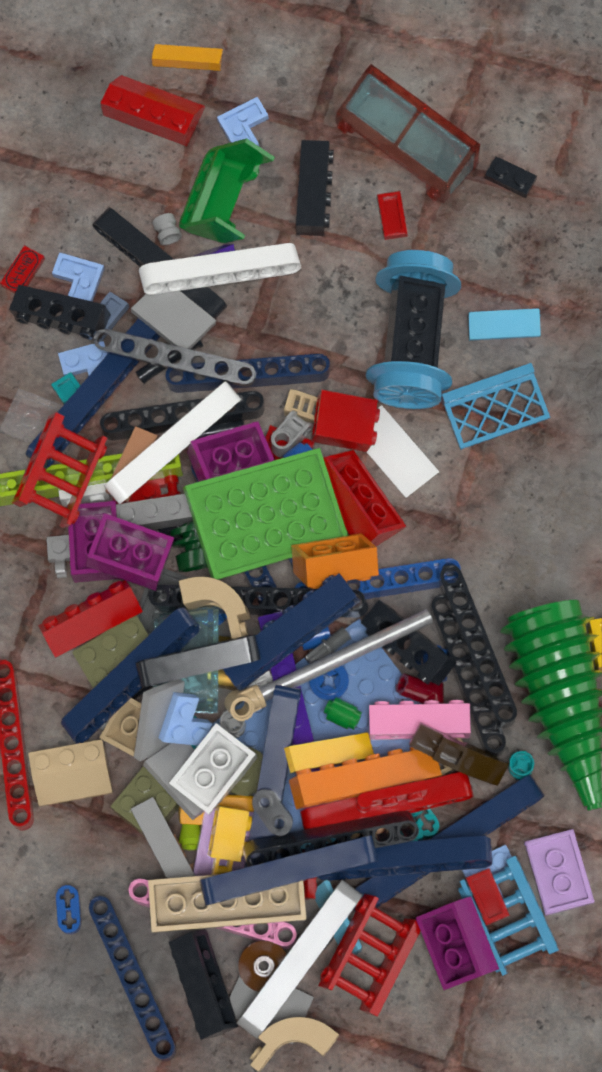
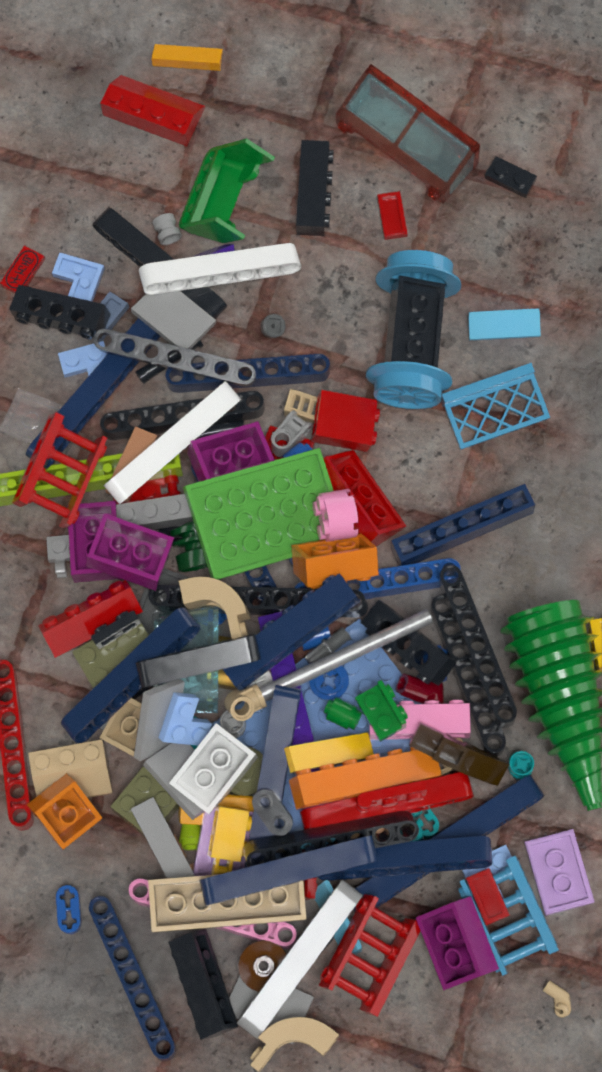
teal plate [51,372,80,404] -> none
white plate [59,483,110,507] -> none
light blue plate [217,97,269,146] -> none
white sticker [367,405,439,498] -> none
none -> orange brick [27,773,102,850]
none -> black plate [91,611,141,649]
none -> dark grey tile [261,314,286,338]
none -> bright pink brick [313,489,358,542]
none -> green bracket [355,680,408,742]
none -> dark blue brick [391,484,535,566]
none -> tan arm [543,980,571,1018]

